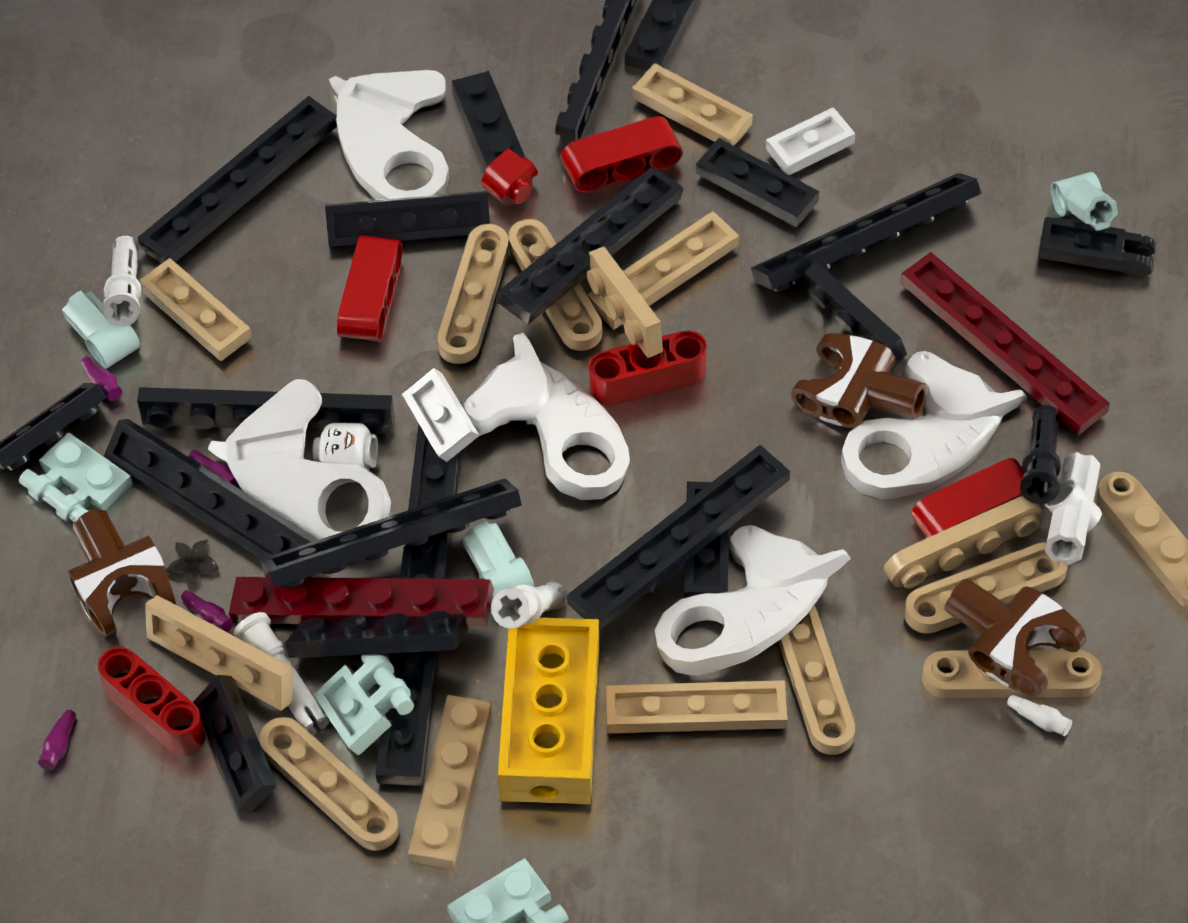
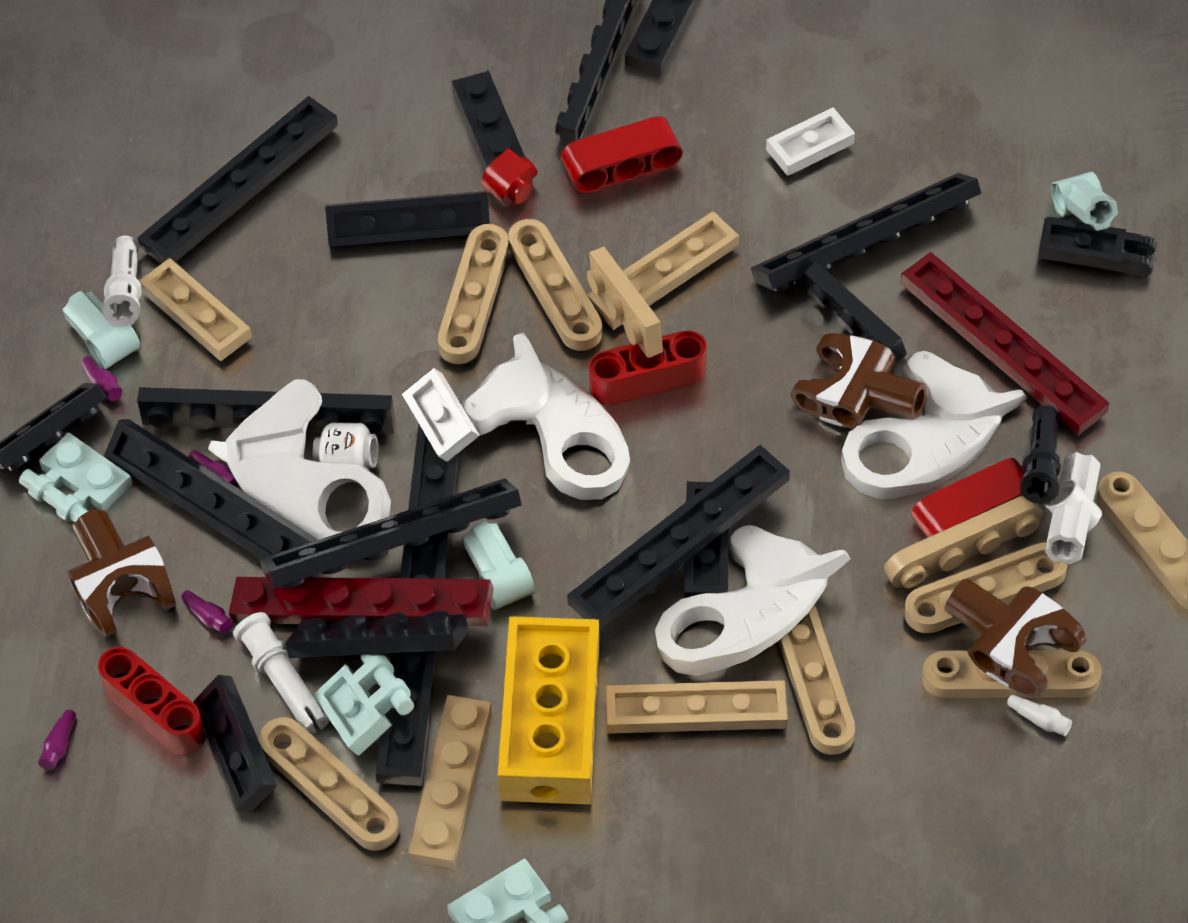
tan plate [145,595,293,711] -> none
clear smoke plant [166,540,219,588] -> none
white animal [329,70,449,200] -> none
red beam [337,235,403,342] -> none
white pin [491,582,567,628] -> none
black plate [496,166,683,325] -> none
tan plate [632,63,753,146] -> none
black plate [696,138,819,227] -> none

